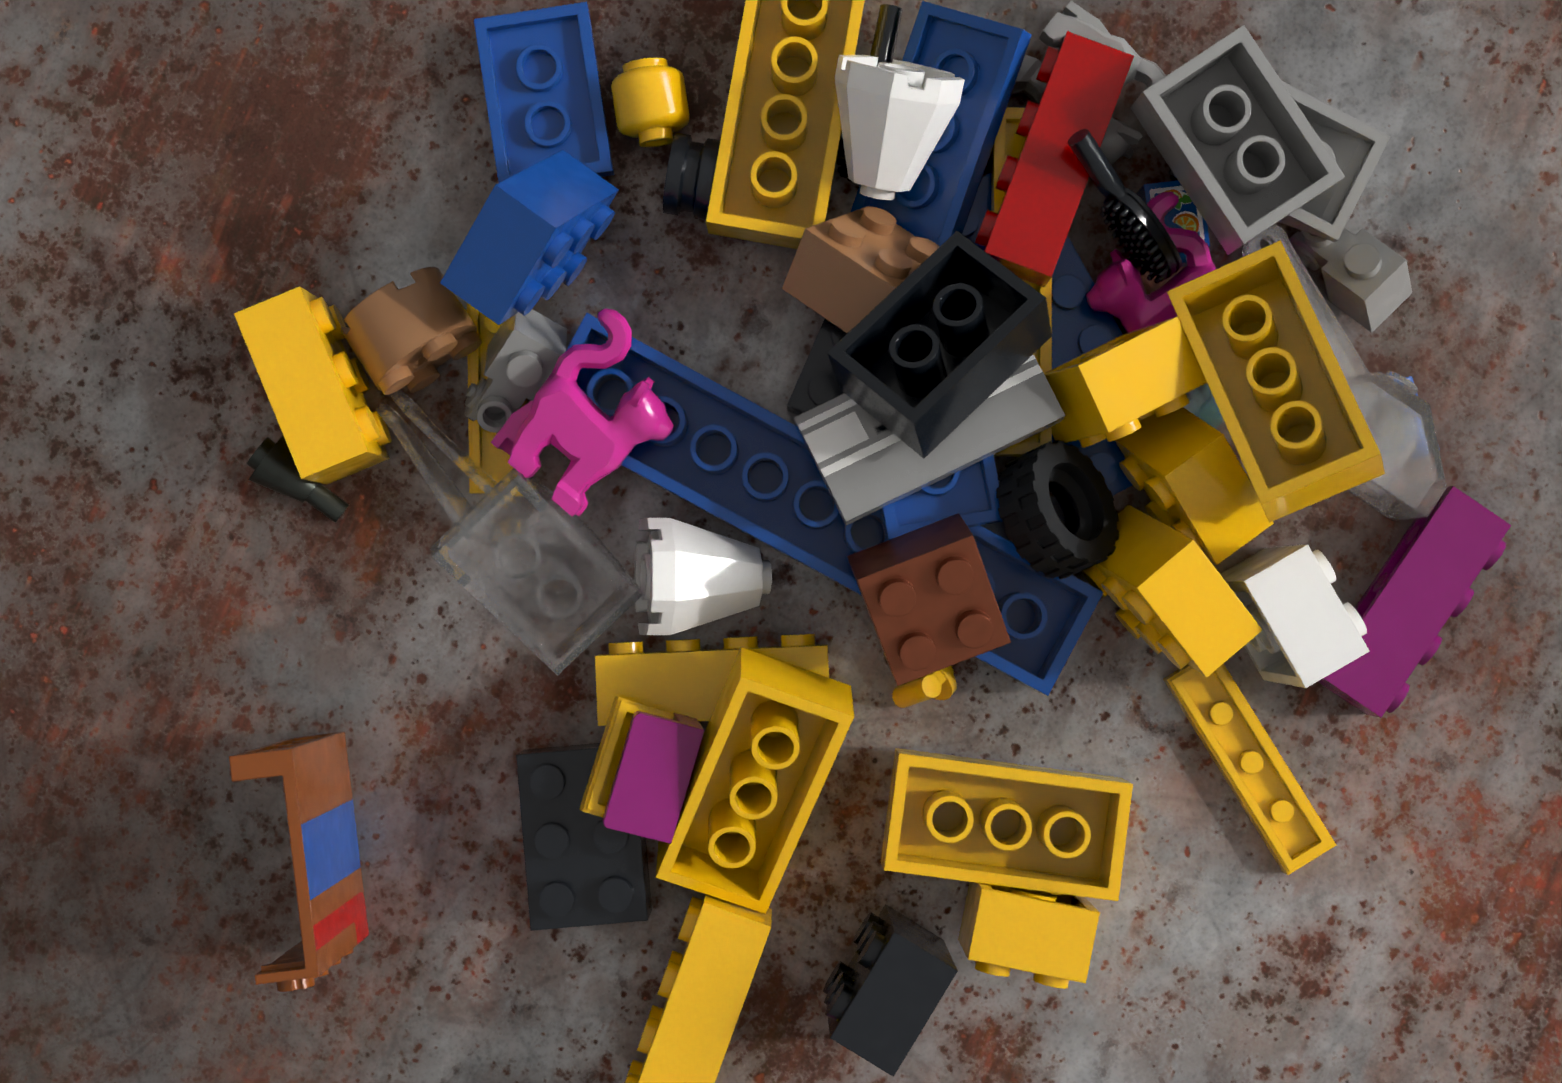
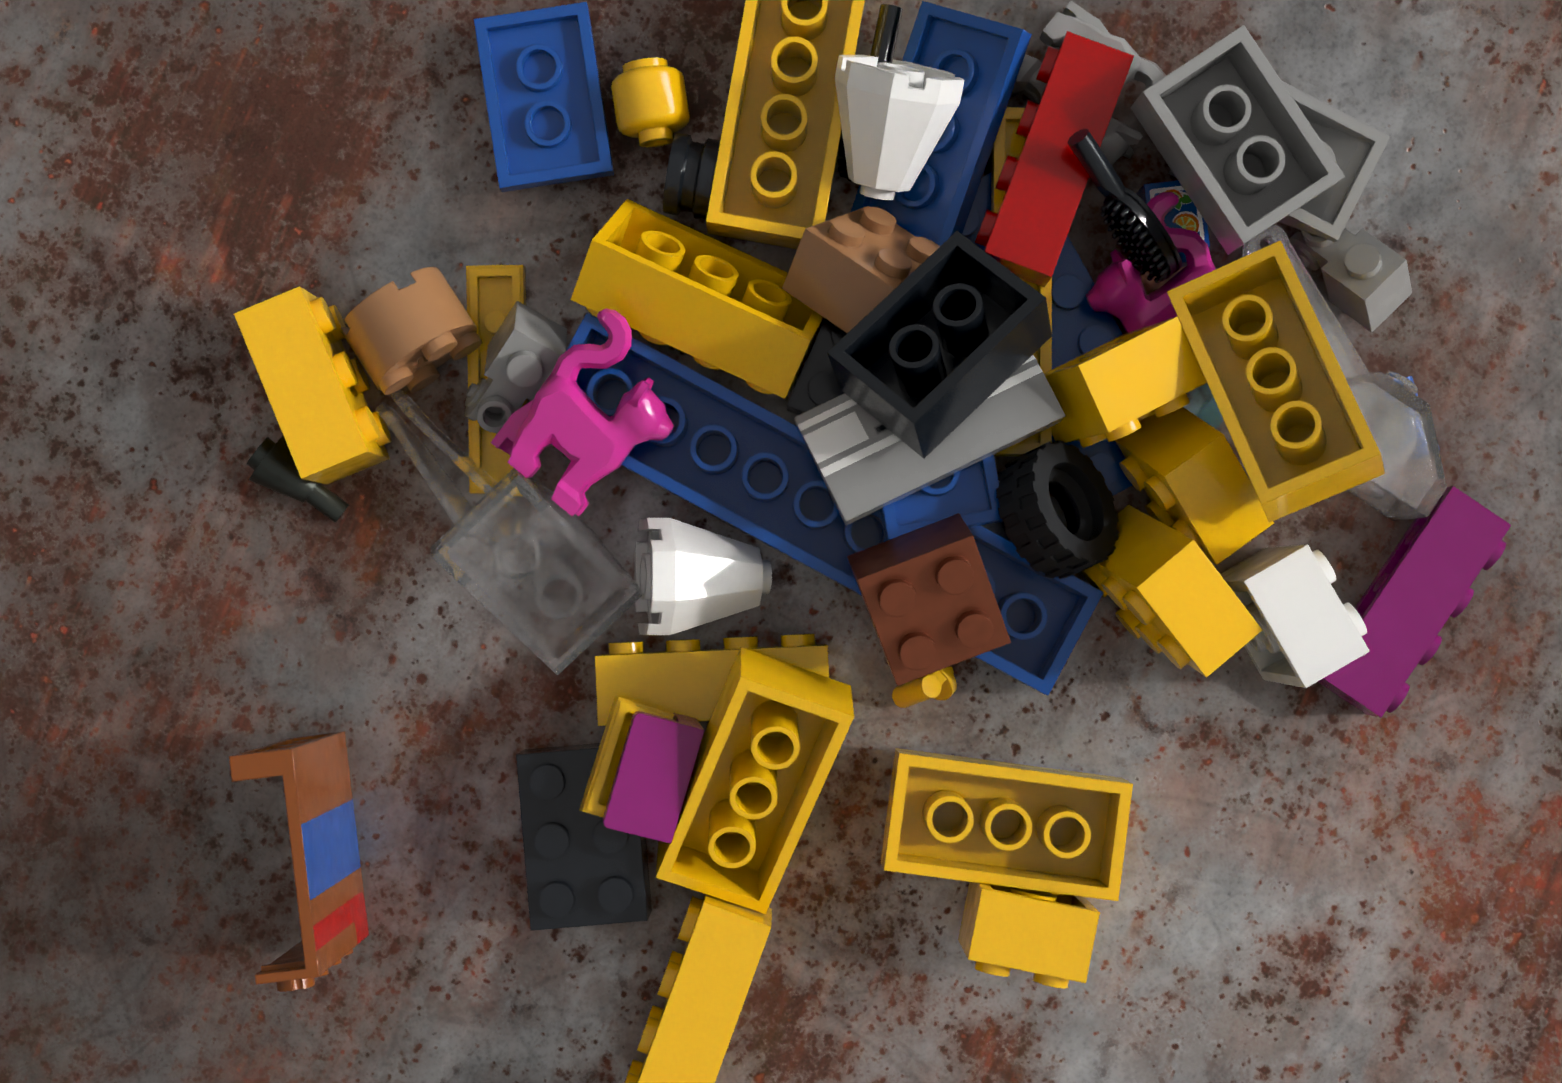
blue brick [440,150,619,325] -> none
black brick [823,904,958,1077] -> none
yellow tile [1163,663,1336,875] -> none
none -> yellow brick [570,199,825,399]

